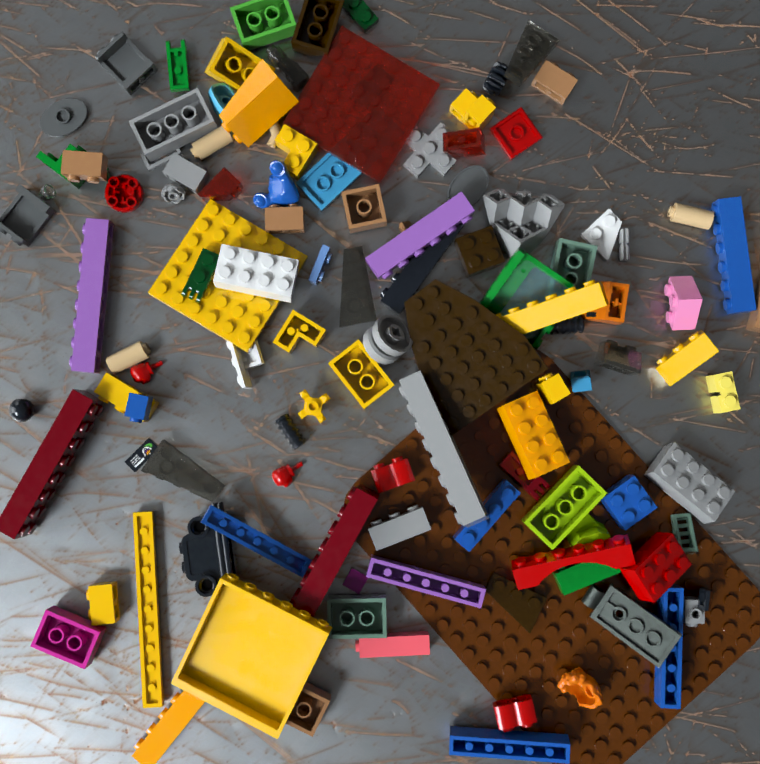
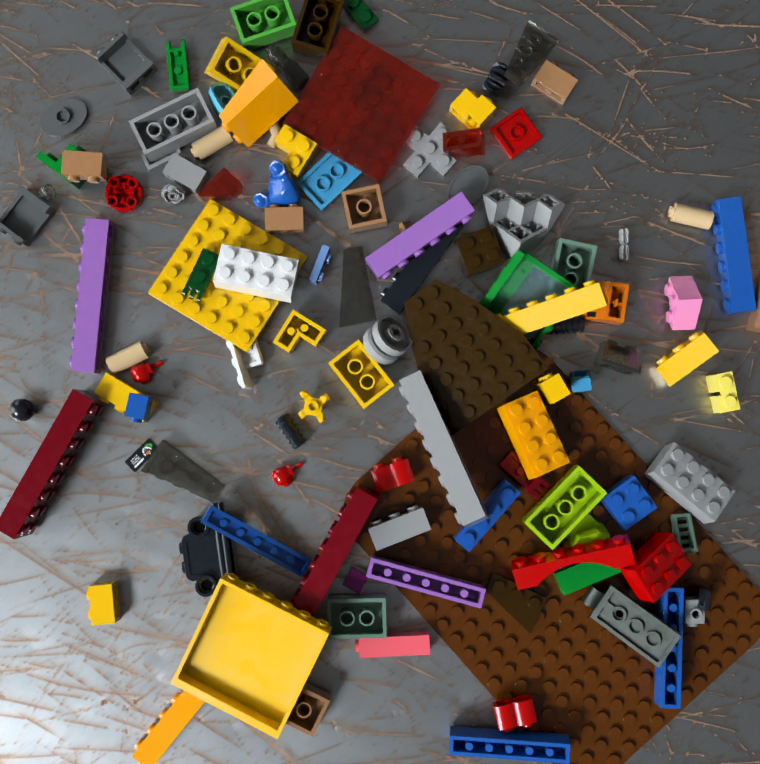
dark pink brick [30,605,107,669] -> none
yellow plate [133,511,164,708] -> none
orange hair [557,667,604,709] -> none
white wing [580,209,622,262] -> none

